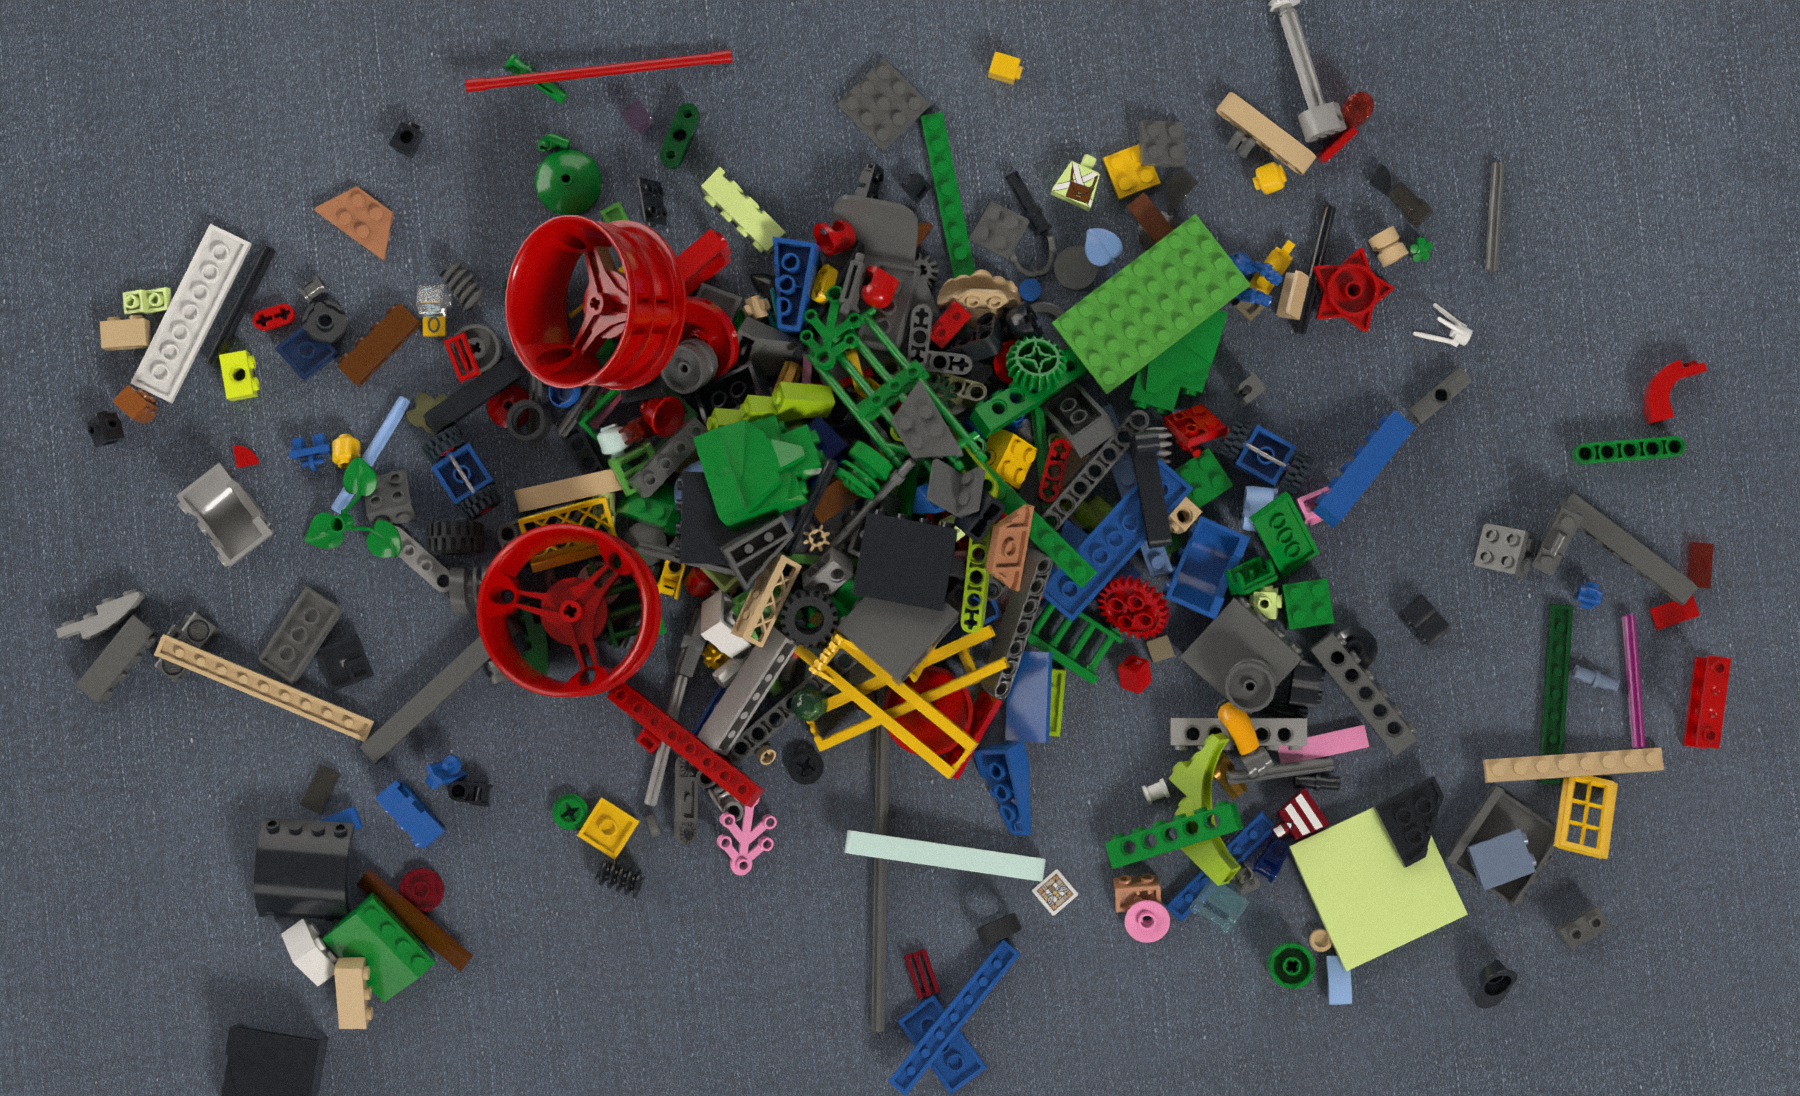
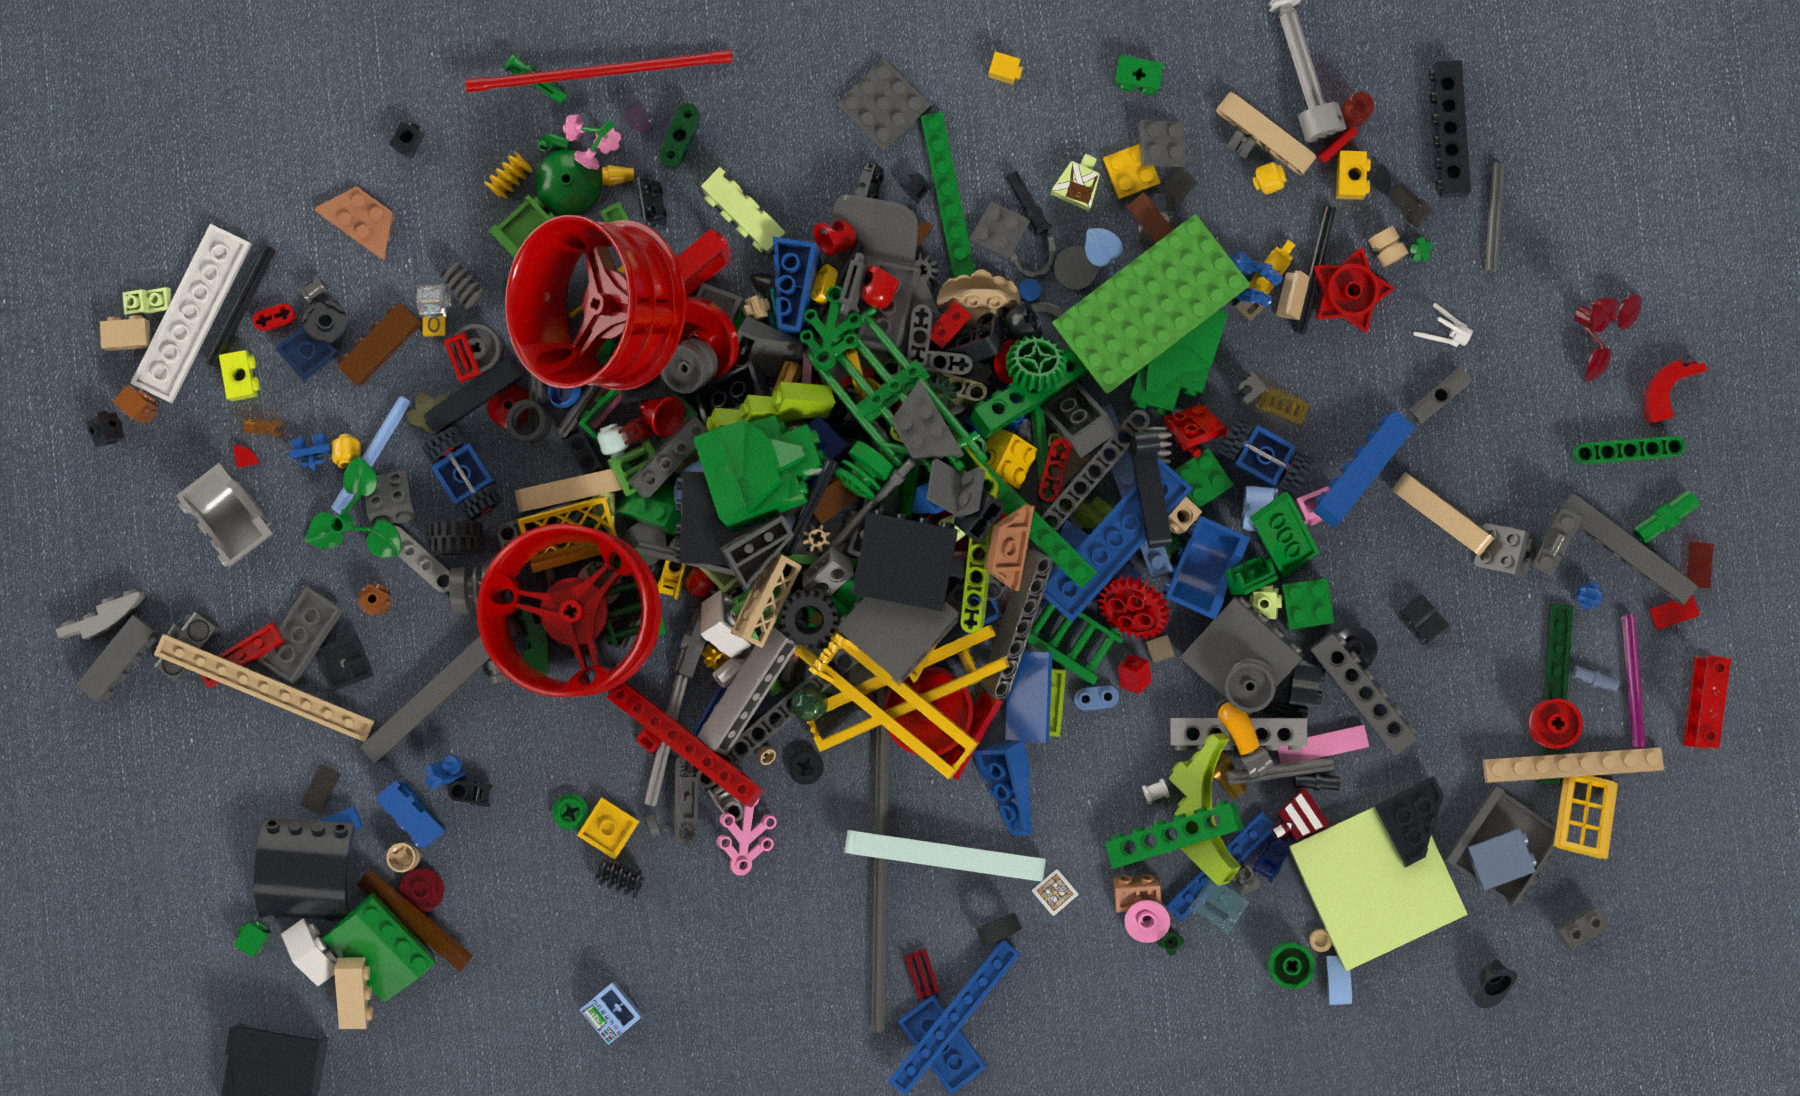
none -> red tile [200,622,285,689]
none -> green brick [234,920,272,957]
none -> clear orange bar [243,418,284,438]
none -> dark orange brick [358,583,393,616]
none -> tan wheel [386,842,421,872]
none -> yellow piece [483,151,533,199]
none -> bright green panel [489,195,555,258]
none -> bright pink plant [563,114,621,170]
none -> light blue slope [580,981,643,1045]
none -> yellow cone [602,165,634,187]
none -> medium blue plate [1074,686,1119,711]
none -> green brick [1114,55,1164,96]
none -> dark green plate [1157,928,1184,955]
none -> clear yellow slope [1258,388,1310,425]
none -> yellow brick [1336,151,1371,200]
none -> tan beam [1391,472,1494,556]
none -> black brick [1428,60,1471,198]
none -> red wheel [1527,699,1583,749]
none -> dark red plant [1574,294,1642,382]
none -> green piece [1633,490,1700,544]

